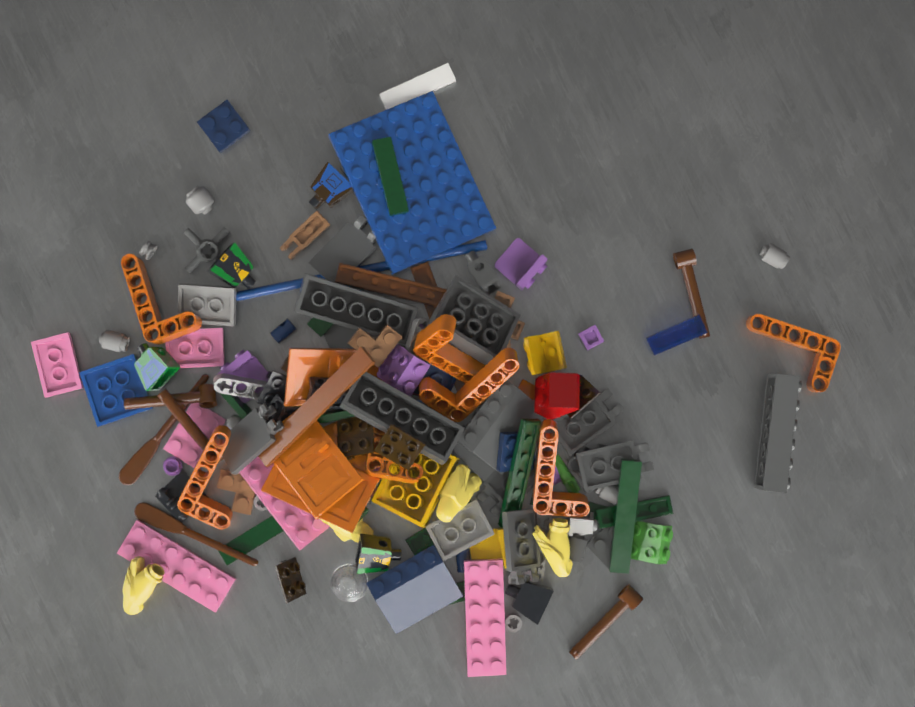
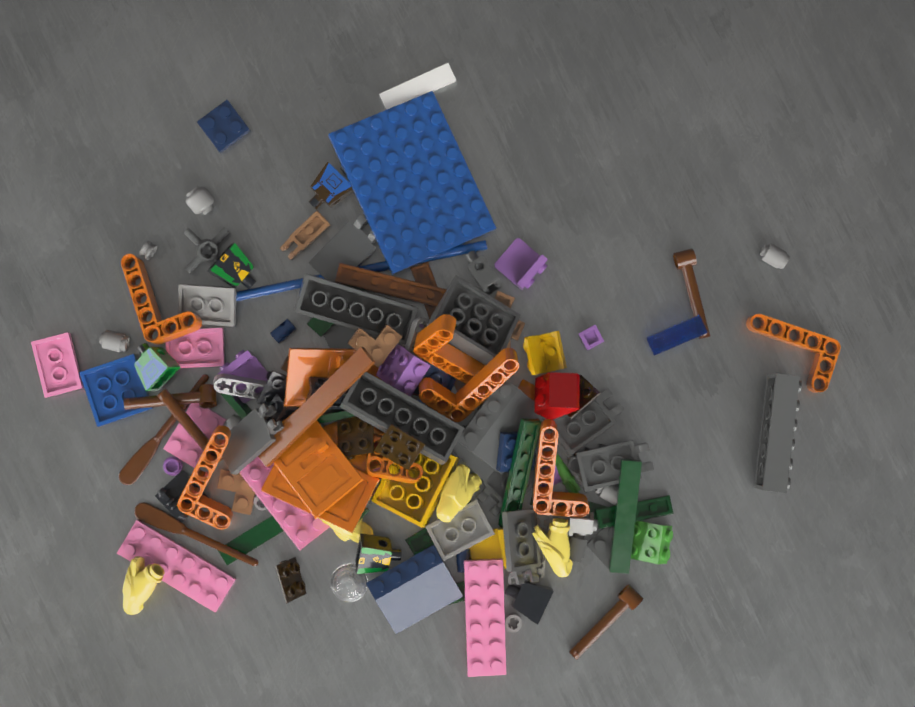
dark green tile [372,137,409,216] -> none

